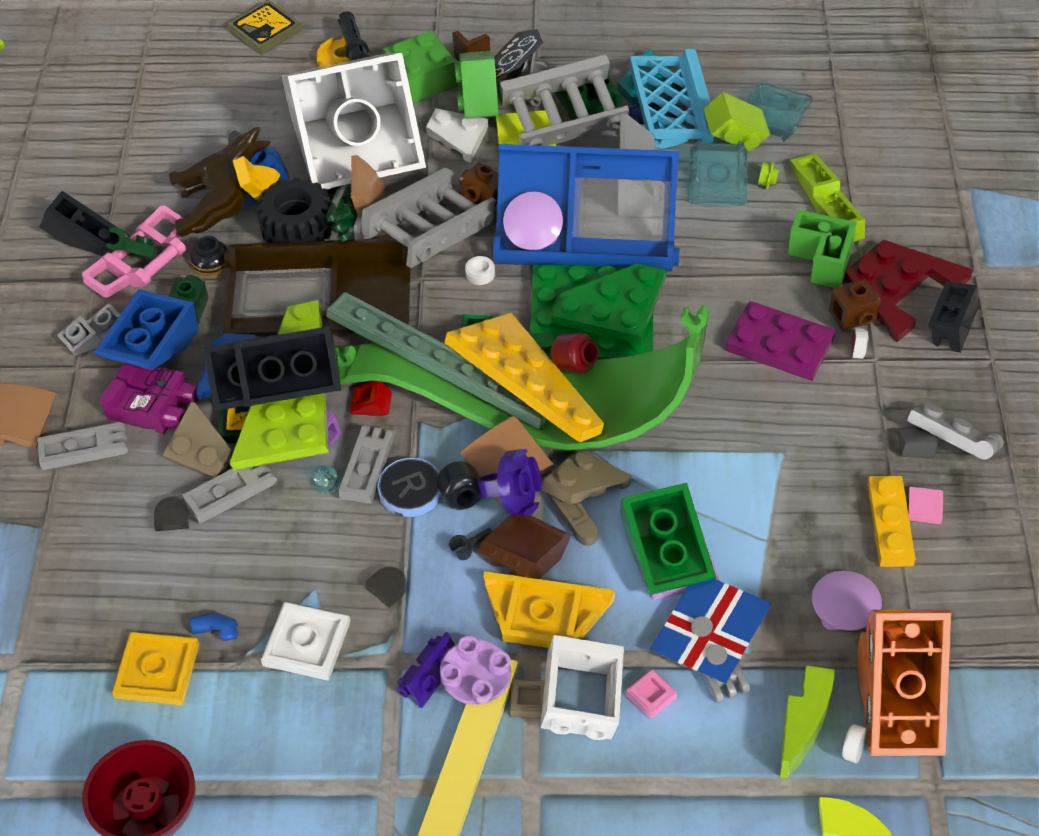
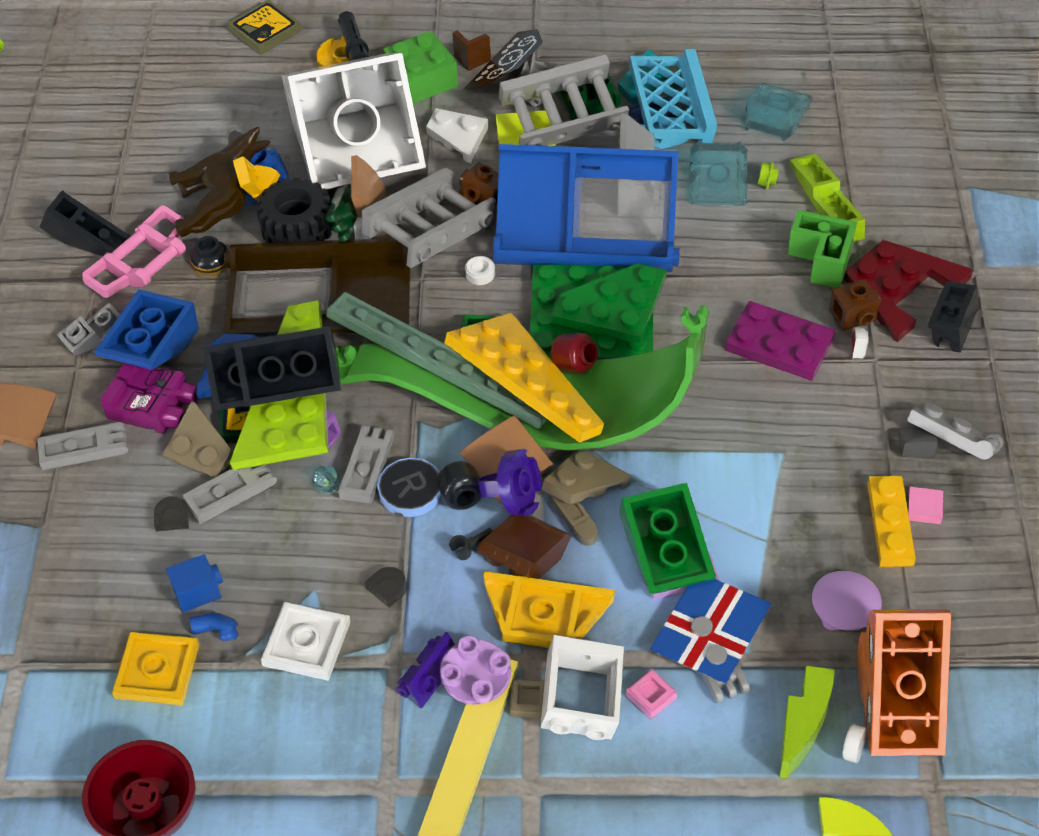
dark green plate [106,227,163,258] -> none
dark green brick [169,275,208,324] -> none
red slope [350,381,392,416] -> none
bright green brick [454,51,499,118] -> none
lavender dish [503,192,563,250] -> none
lime brick [703,92,770,152] -> none
none -> blue brick [166,554,223,613]

